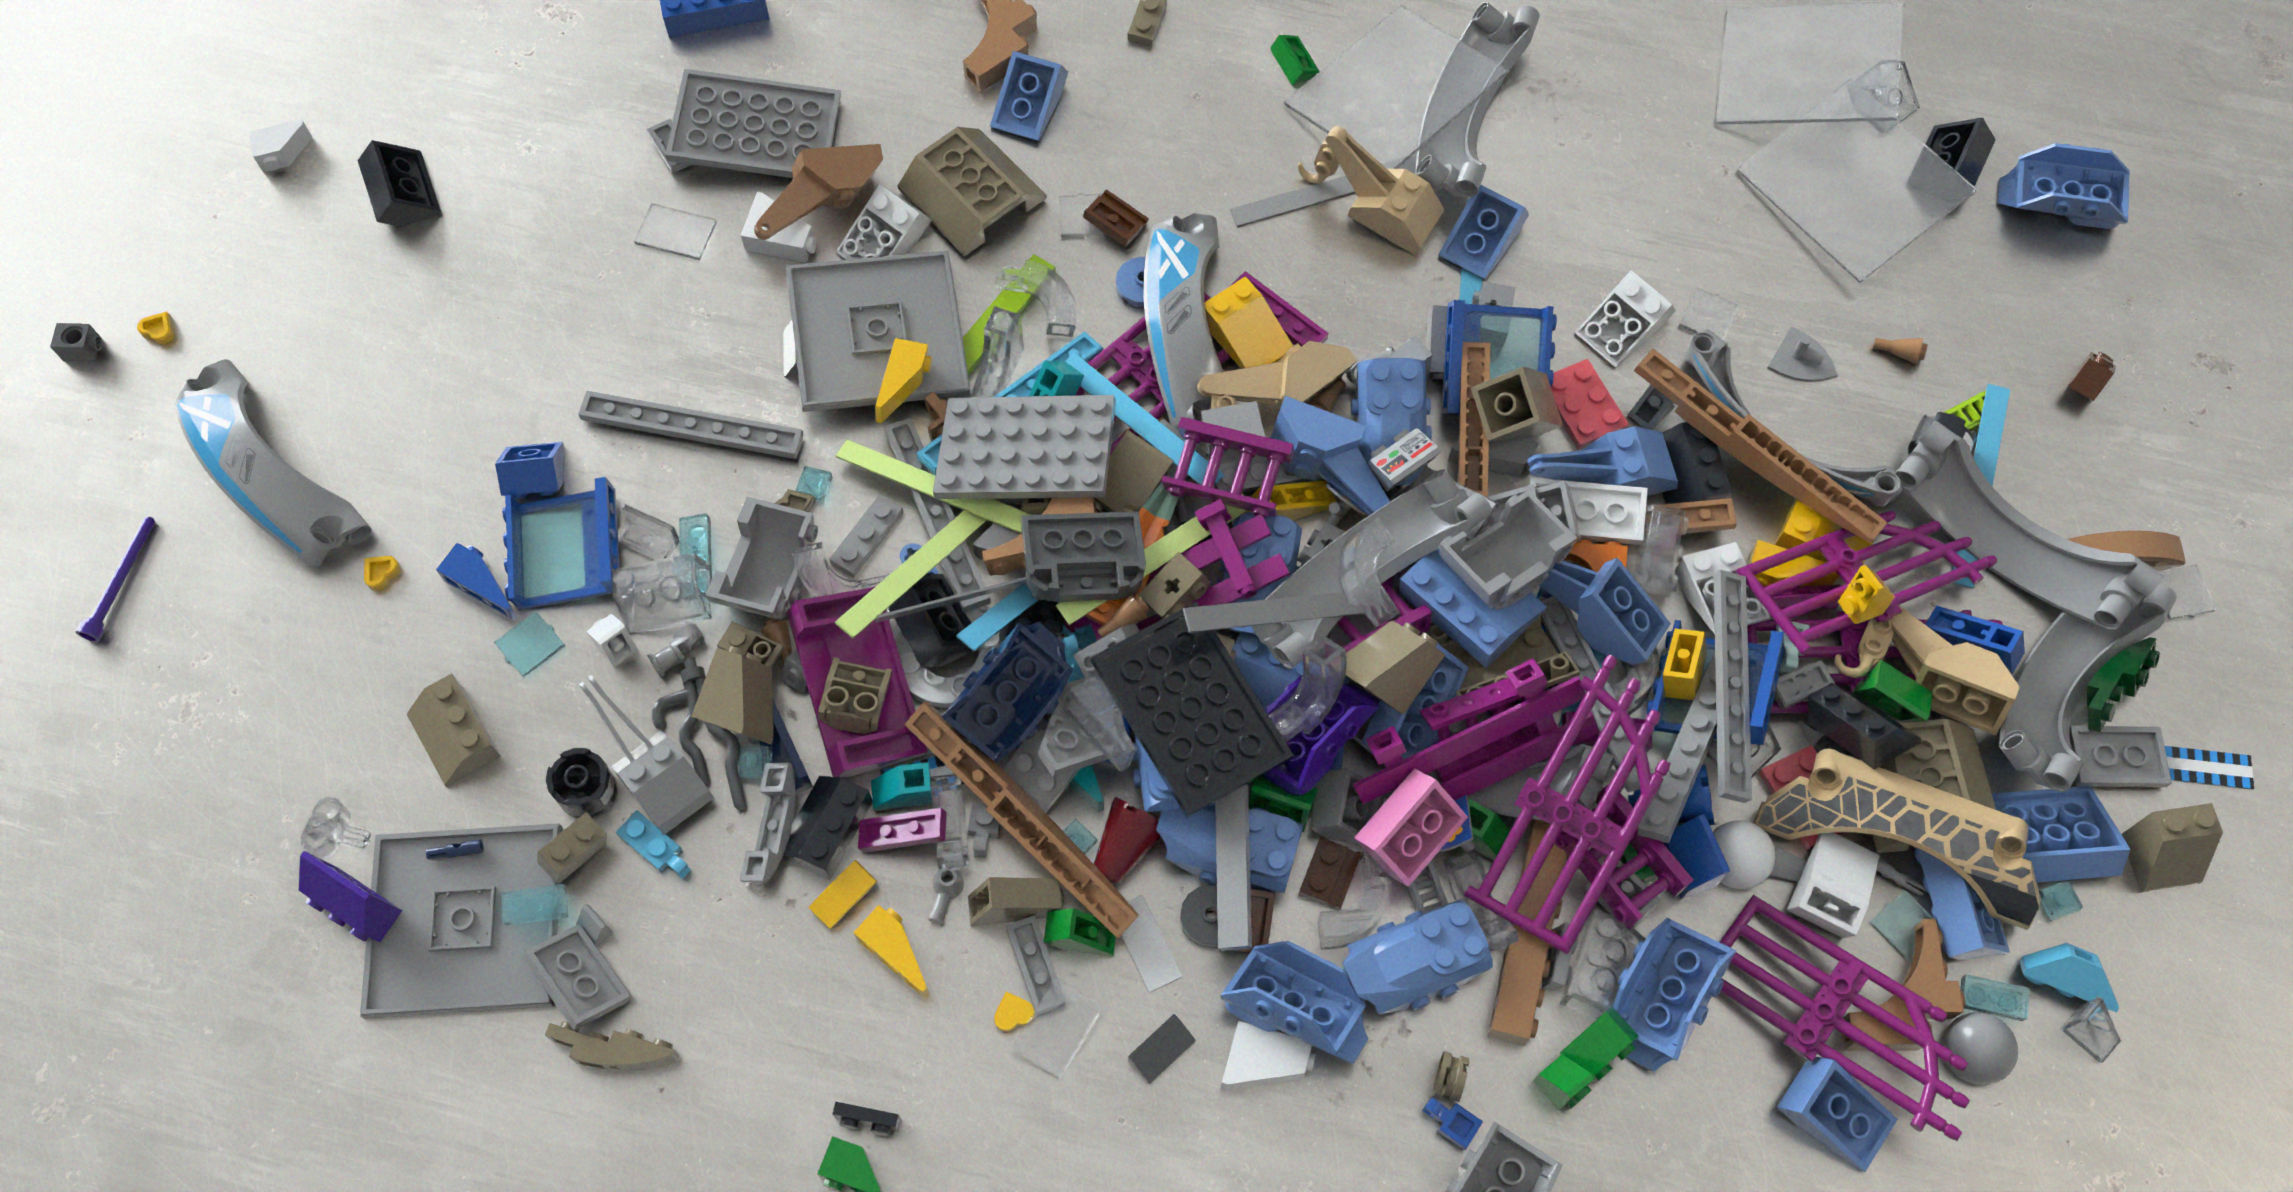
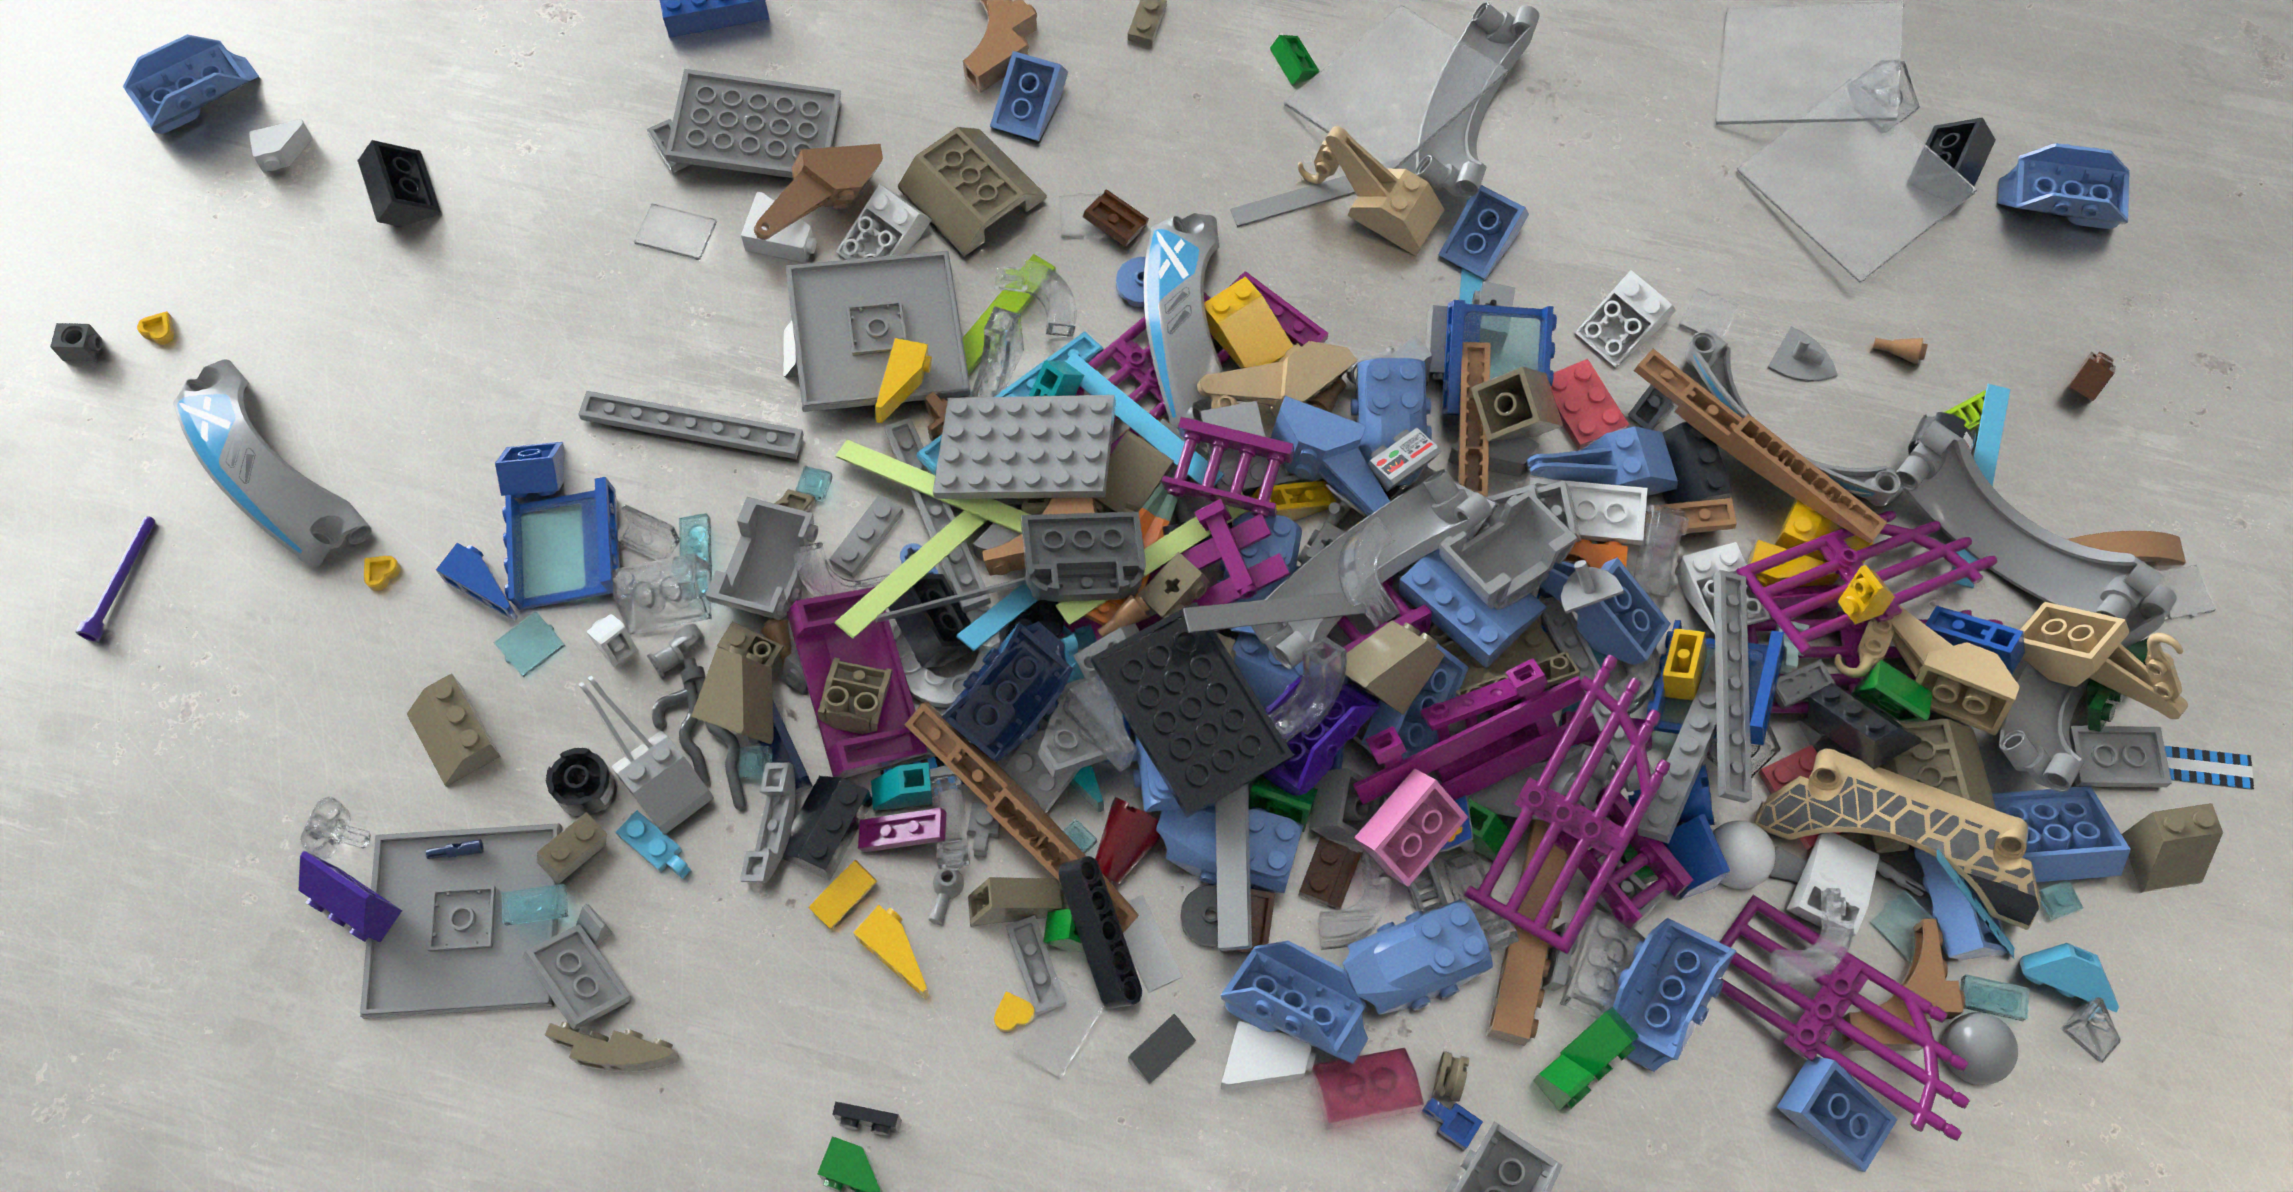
none -> medium blue slope [123,34,259,134]
none -> black beam [1058,856,1142,1009]
none -> clear pink slope [1312,1047,1424,1130]
none -> light grey shield [1561,560,1624,614]
none -> clear arch [1771,888,1855,985]
none -> medium azure piece [1936,849,2015,959]
none -> tan slope [2020,602,2188,719]

